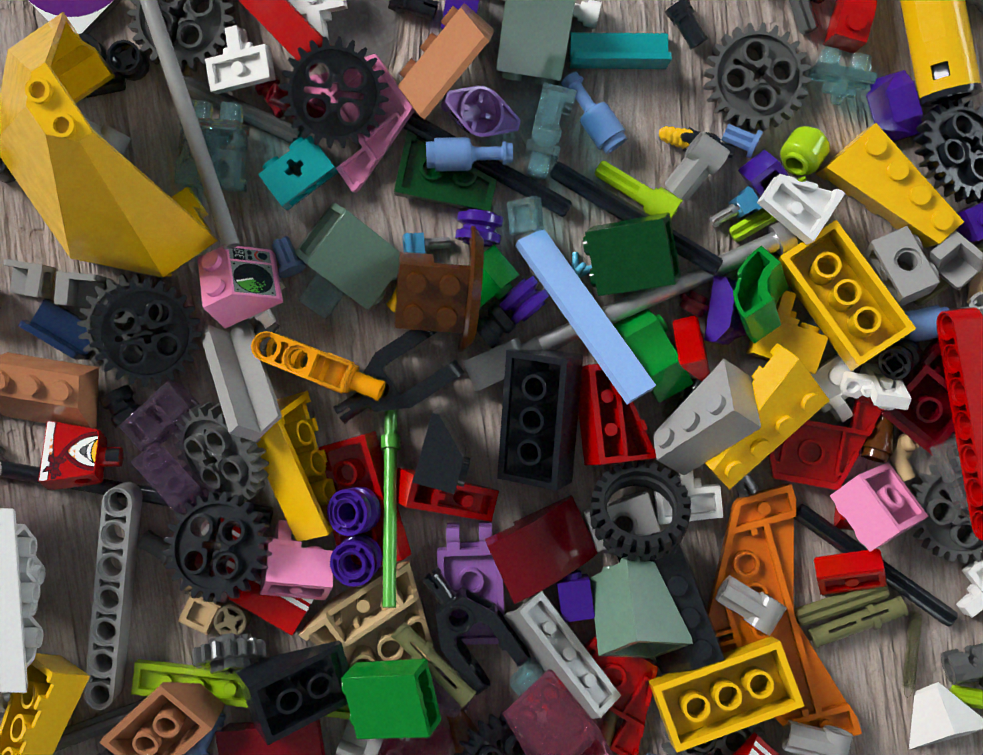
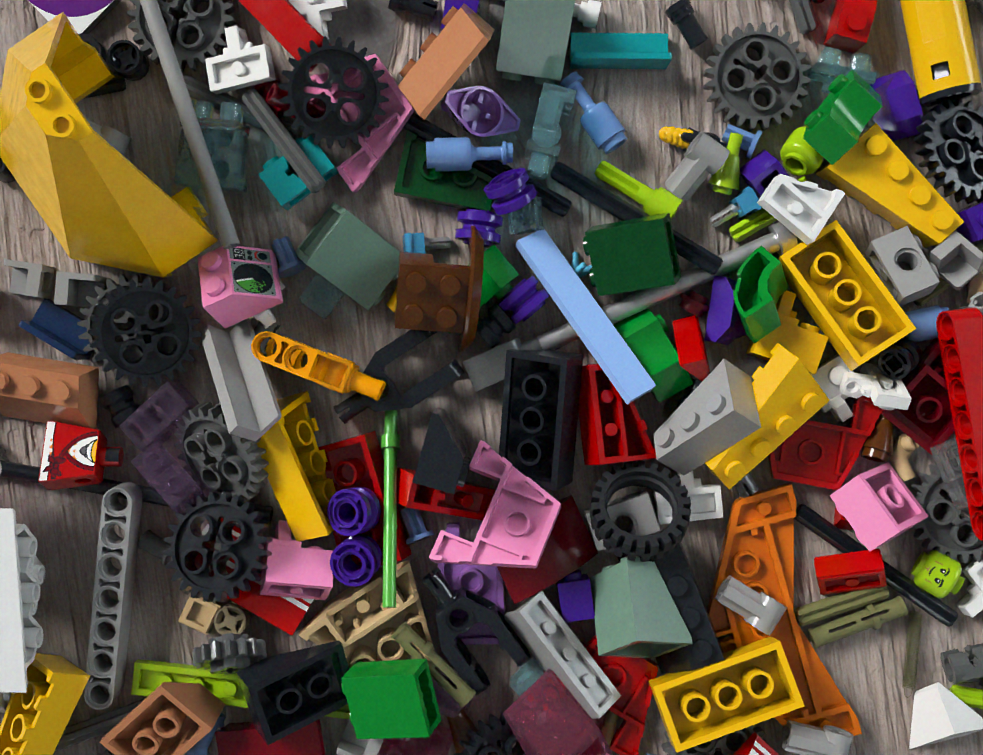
none -> dark grey axle [242,88,326,193]
none -> medium blue piece [401,508,434,545]
none -> bright pink wing [429,440,561,568]
none -> dark purple wheel [484,168,537,215]
none -> lime cone [708,132,744,195]
none -> green brick [803,69,883,165]
none -> lime head [910,550,965,599]

